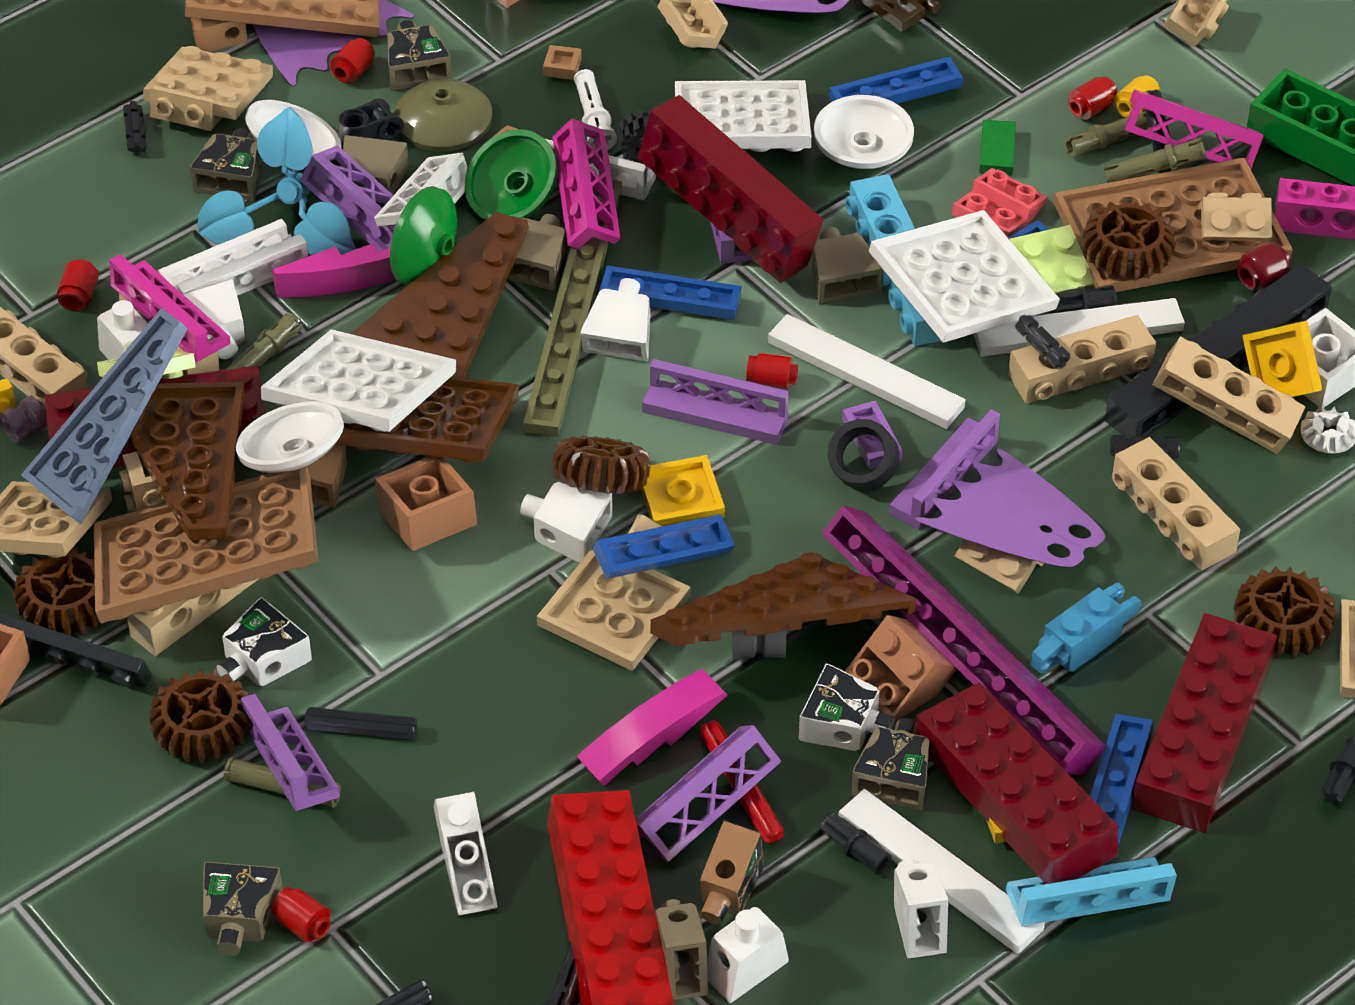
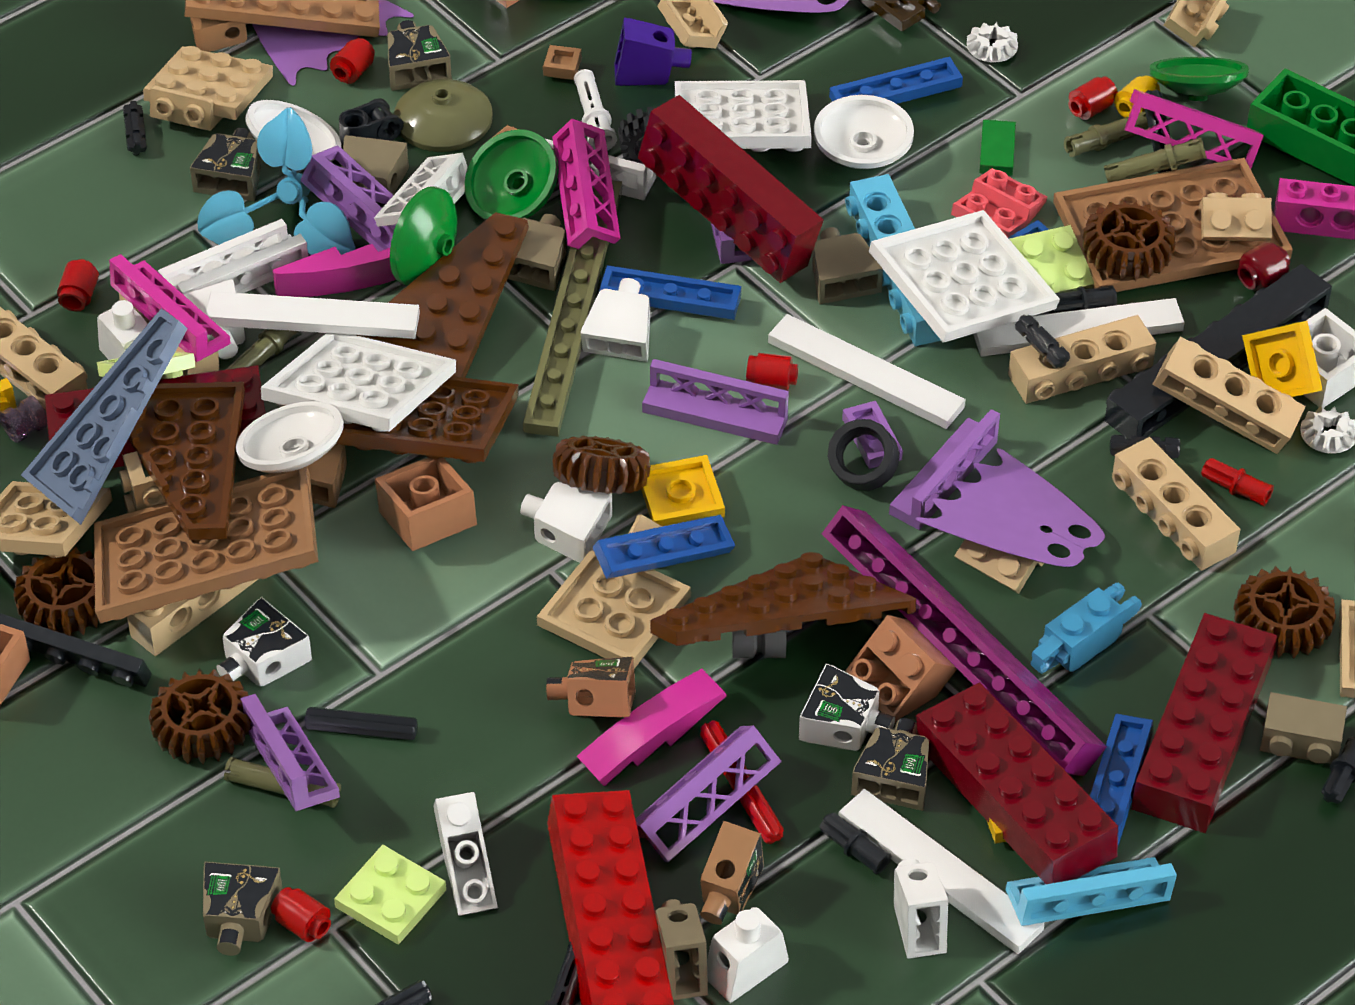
none -> white tile [206,291,420,339]
none -> yellowish green plate [334,845,446,945]
none -> nougat torso [546,656,636,717]
none -> dark purple torso [614,17,692,86]
none -> white gear [967,22,1018,62]
none -> green dish [1150,57,1249,101]
none -> red axle [1201,458,1274,507]
none -> dark tan brick [1260,692,1347,764]

